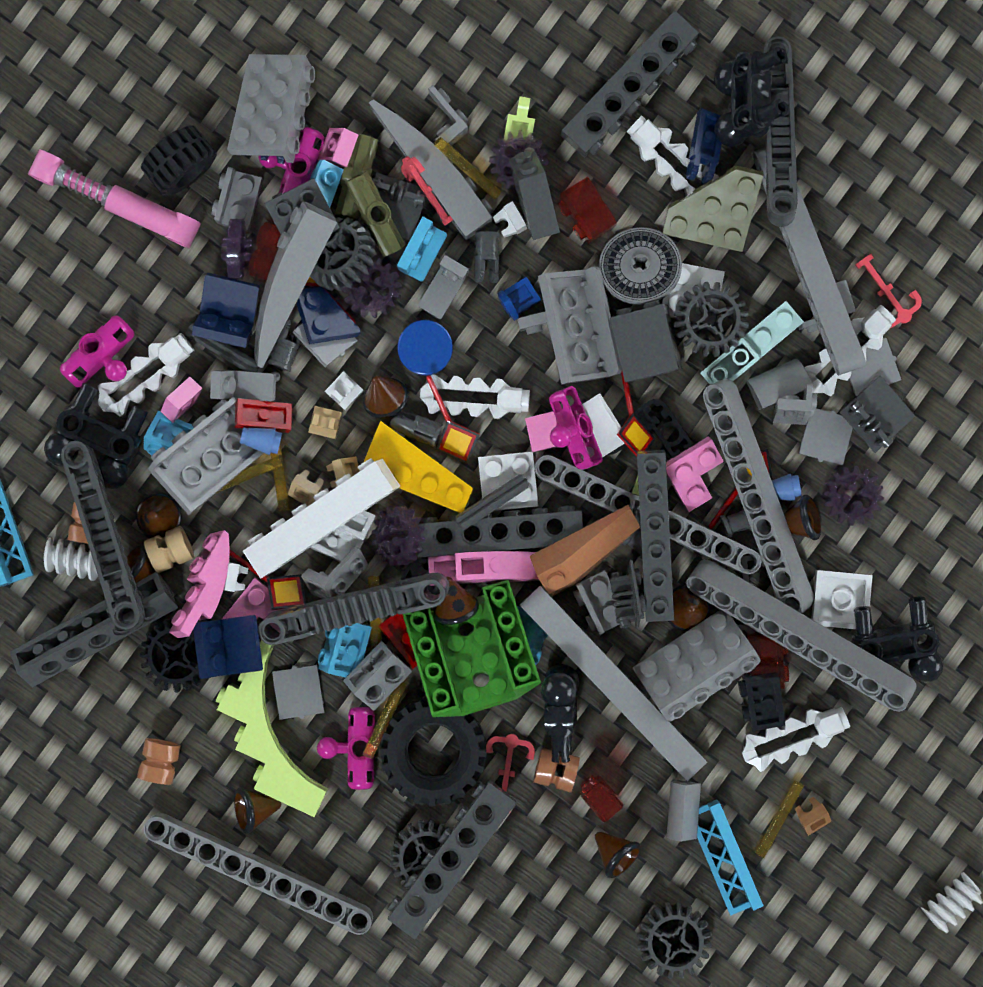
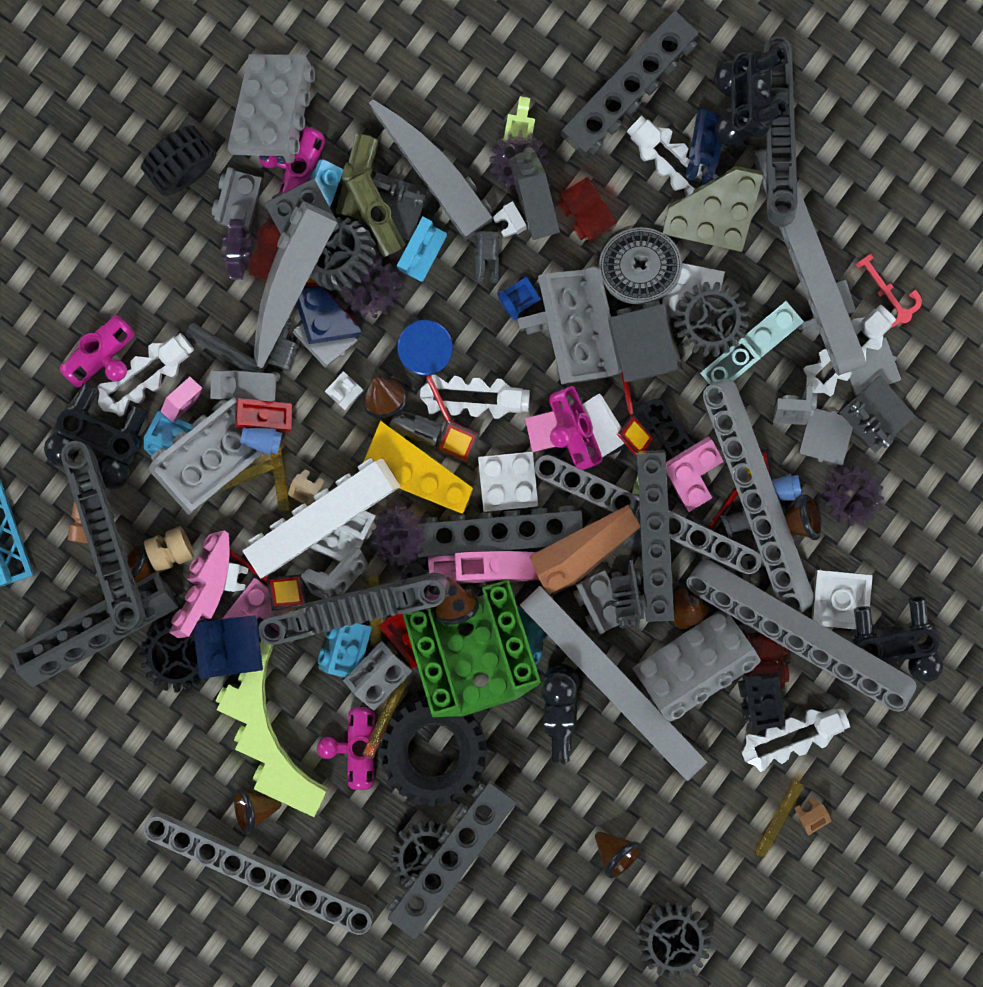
bright pink piece [28,149,201,249] -> none
white piece [44,537,98,581] -> none
reddish brown hat [136,493,182,538] -> none
nougat wheel [137,738,181,785] -> none
dark blue bracket [192,273,260,348] -> none
light grey piece [272,665,325,720] -> none
tan tile [308,406,342,439] -> none
bright pink piece [318,128,358,167] -> none
tan tile [326,457,360,487] -> none
coral piece [401,156,453,226] -> none
light grey bracket [418,255,469,319] -> none
light grey bracket [428,85,469,153] -> none
clear yellow bar [434,137,501,199] -> none
dark grey axle [455,474,529,530] -> none
coral piece [486,734,535,813] -> none
nougat wheel [533,747,580,792] -> none
clear red brick [580,775,624,823] -> none
light grey brick [666,780,701,842] -> none
medium azure fence [697,799,763,916] -> none
light grey brick [746,358,813,410] -> none
white piece [921,872,983,933] -> none

